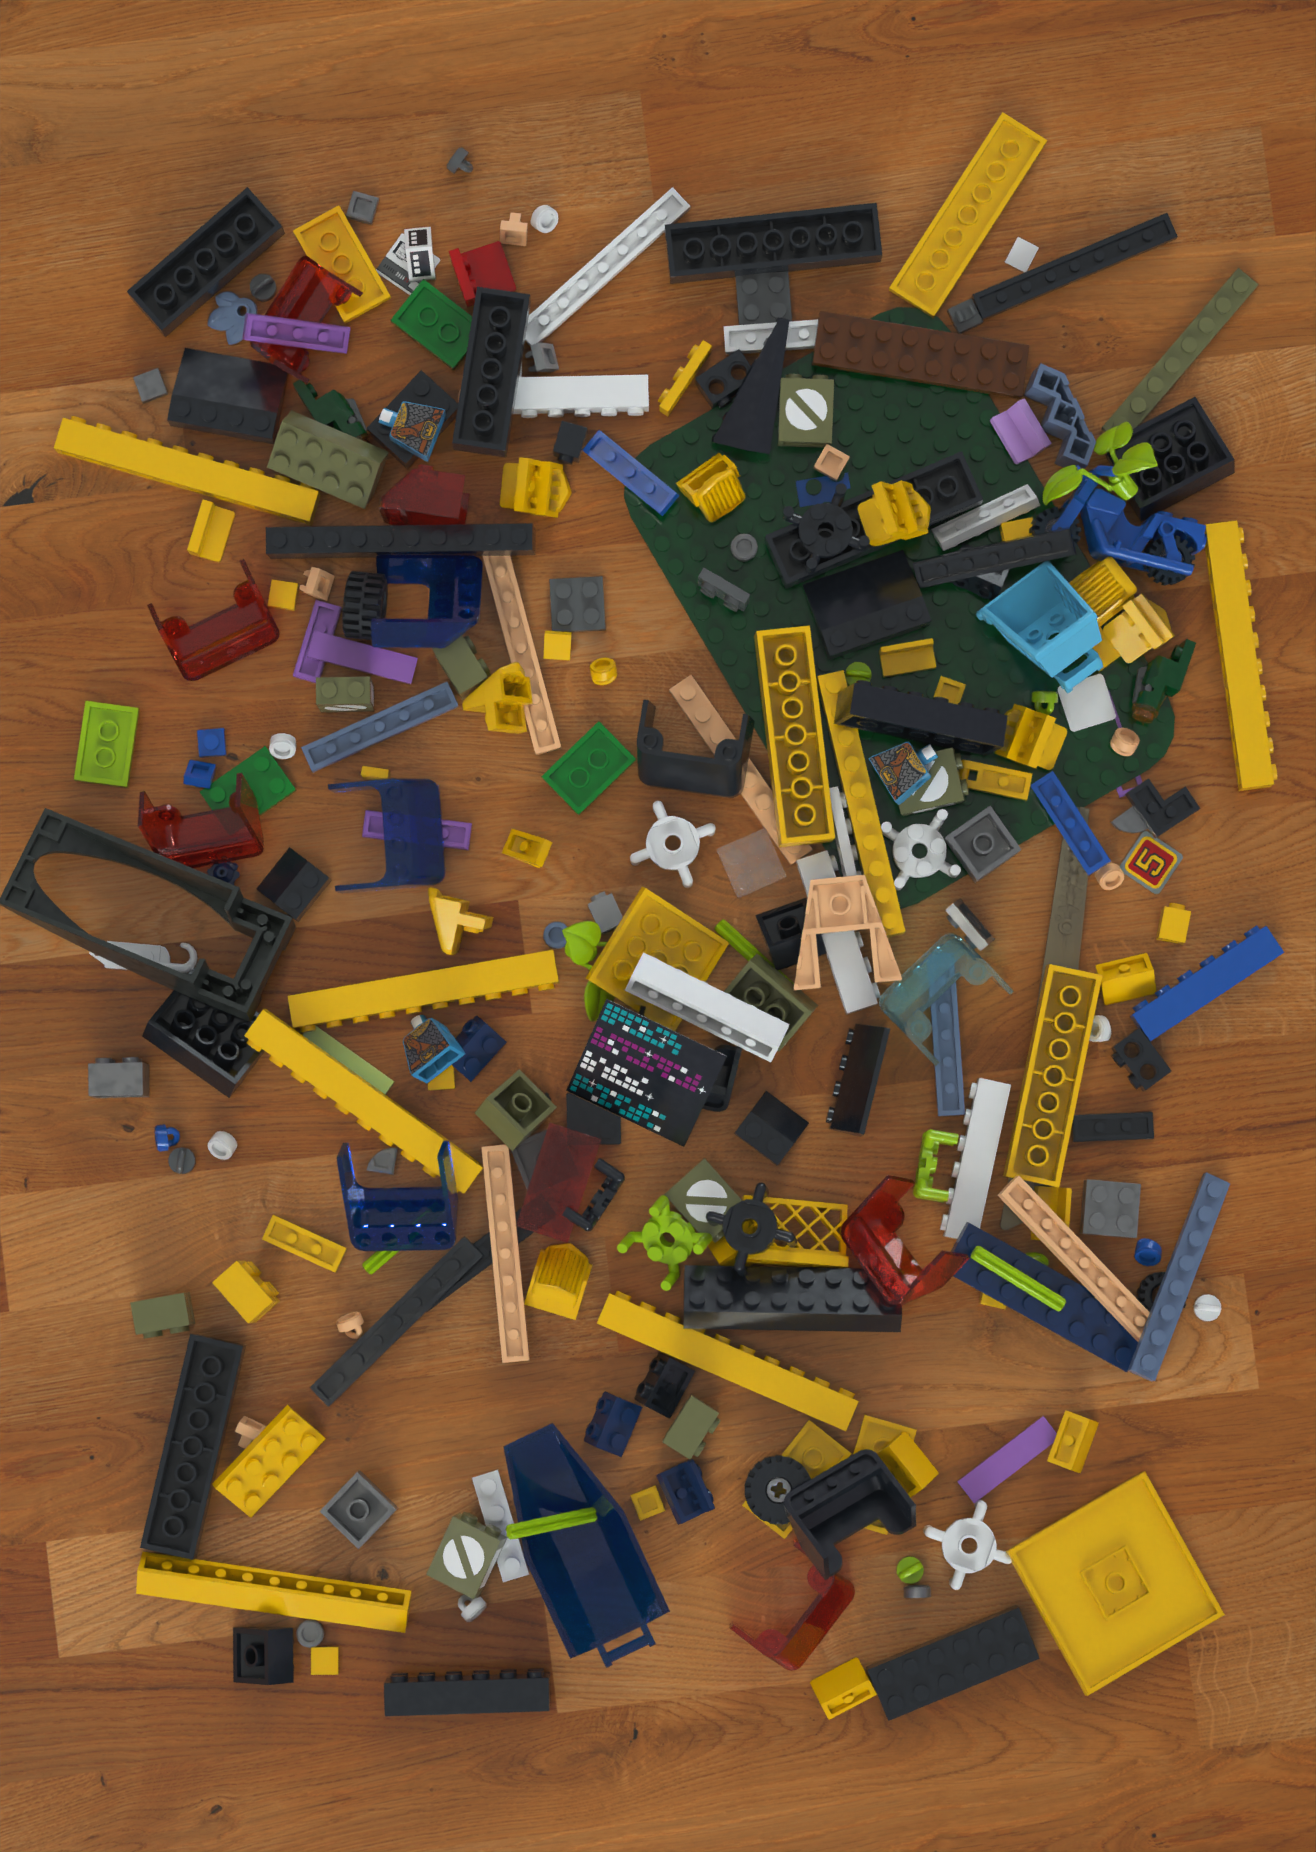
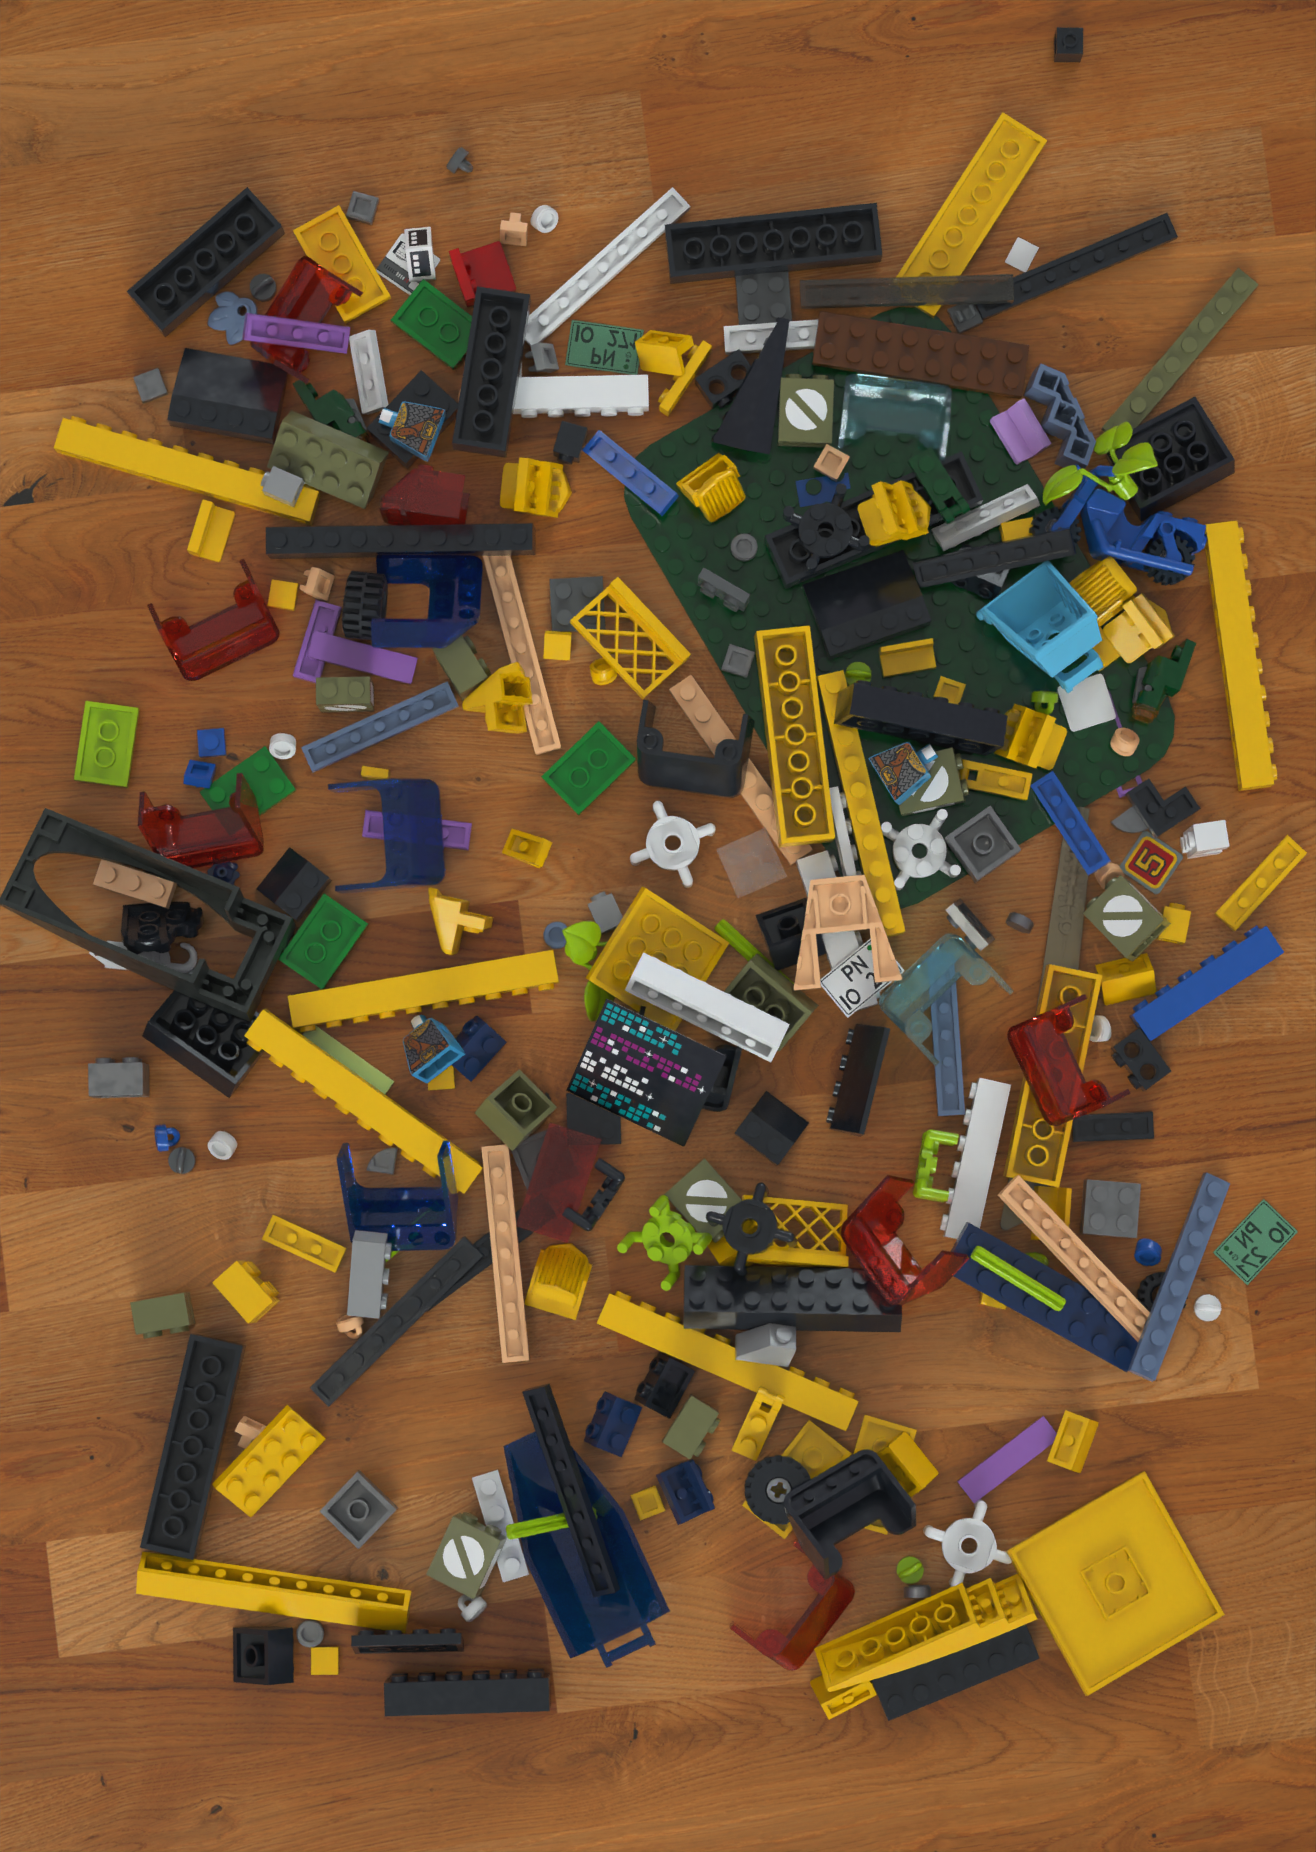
none -> light nougat plate [93,859,177,909]
none -> black plate [121,902,204,954]
none -> light grey brick [261,466,305,507]
none -> green plate [278,894,369,990]
none -> light grey brick [347,1230,392,1319]
none -> white plate [349,330,389,415]
none -> black plate [351,1629,464,1654]
none -> black plate [522,1383,620,1598]
none -> clear green sticker [565,320,644,375]
none -> yellow fence [570,577,691,700]
none -> yellow panel [635,330,694,376]
none -> flat silver tile [721,644,755,679]
none -> yellow plate [732,1386,785,1461]
none -> light grey slope [735,1323,796,1367]
none -> clear smoke plate [800,274,1014,309]
none -> yellow slope [814,1574,1037,1692]
none -> white sticker [820,938,905,1018]
none -> clear light blue windscreen [838,374,952,461]
none -> dark green plate [907,447,970,524]
none -> flat silver tile [1006,912,1034,934]
none -> clear red windscreen [1007,994,1131,1126]
none -> black brick [1054,27,1083,62]
none -> olive brick [1083,875,1171,961]
none -> white arch [1180,820,1230,859]
none -> clear green sticker [1213,1199,1298,1285]
none -> yellow tile [1214,835,1307,932]

